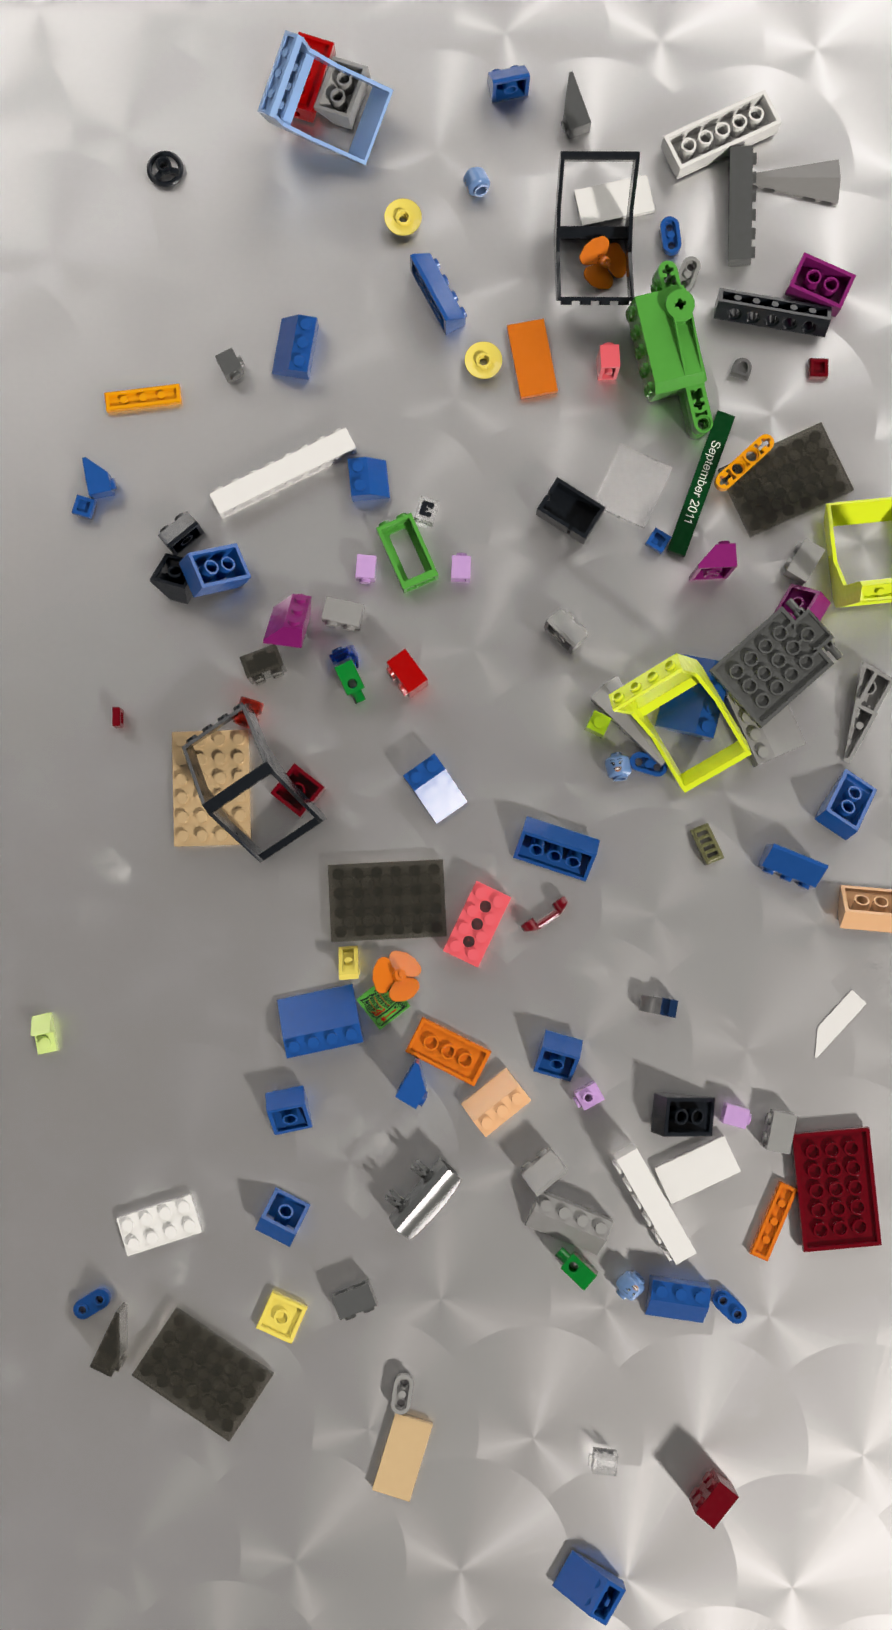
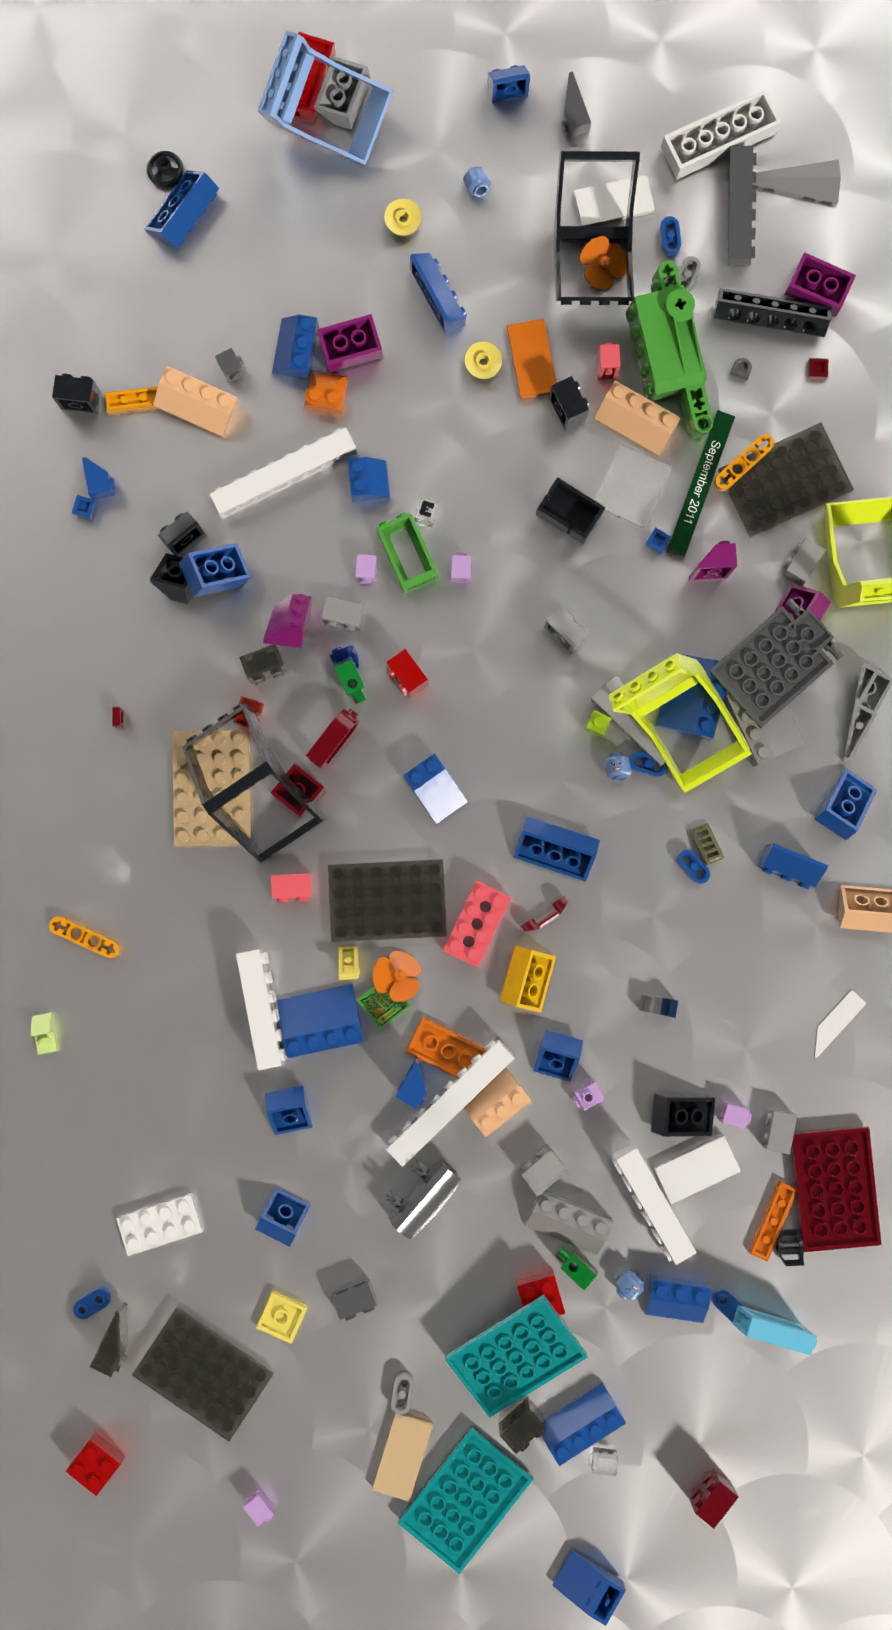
none -> light orange beam [49,917,121,958]
none -> black brick [52,373,101,414]
none -> red brick [65,1432,126,1496]
none -> blue slope [144,170,220,248]
none -> light nougat slope [153,366,238,437]
none -> white brick [236,949,287,1070]
none -> lavender brick [243,1488,275,1527]
none -> coral brick [271,873,312,902]
none -> orange slope [304,370,348,414]
none -> dark red window [305,708,360,771]
none -> magenta brick [317,314,383,373]
none -> white brick [386,1039,515,1167]
none -> teal plate [398,1427,533,1574]
none -> teal plate [445,1294,588,1418]
none -> clear smoke brick [498,1397,546,1454]
none -> yellow slope [500,945,556,1013]
none -> red brick [516,1270,565,1315]
none -> blue slope [537,1382,626,1466]
none -> black brick [549,376,590,431]
none -> light nougat slope [594,380,680,457]
none -> blue plate [677,850,710,884]
none -> medium azure piece [732,1305,817,1355]
none -> black piece [776,1229,804,1266]

